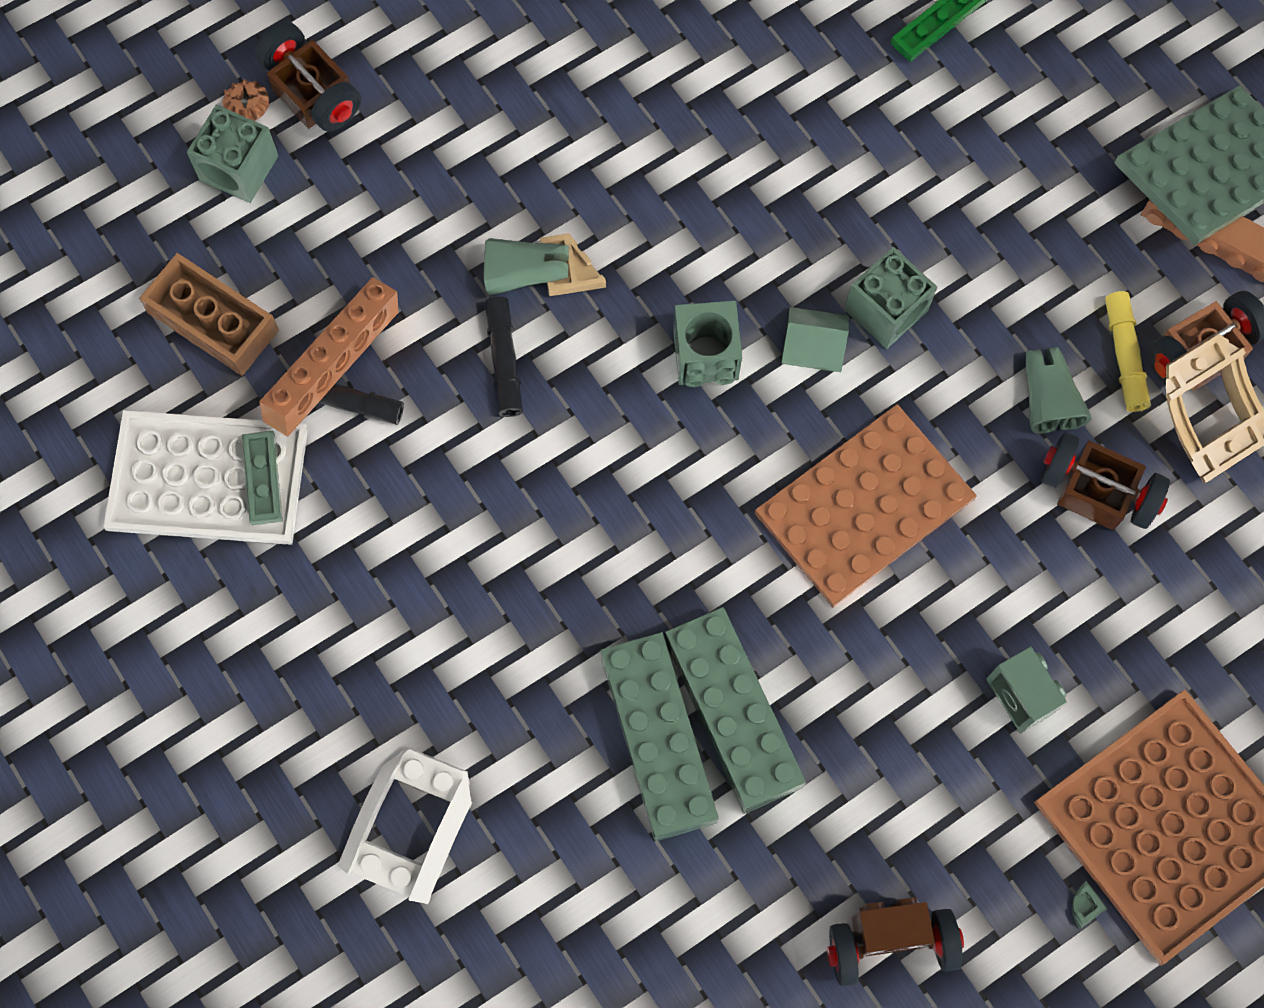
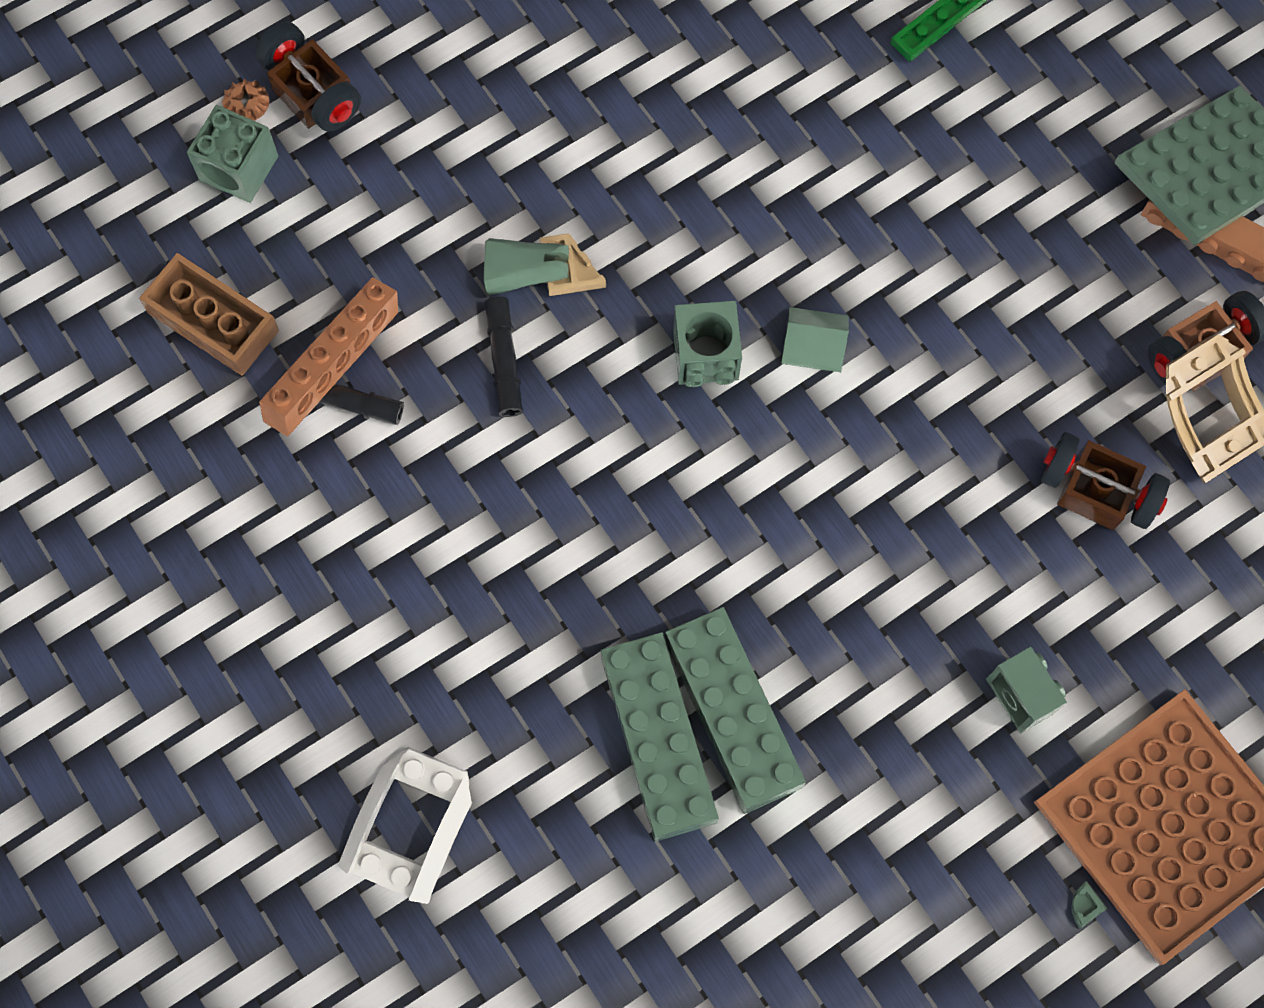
white plate [103,410,308,545] -> none
sand green tile [242,430,283,526] -> none
nougat plate [754,404,977,608] -> none
brick [827,897,964,986] -> none
sand green brick [844,247,937,349] -> none
sand green piece [1026,347,1091,434] -> none
light yellow piece [1105,291,1151,412] -> none

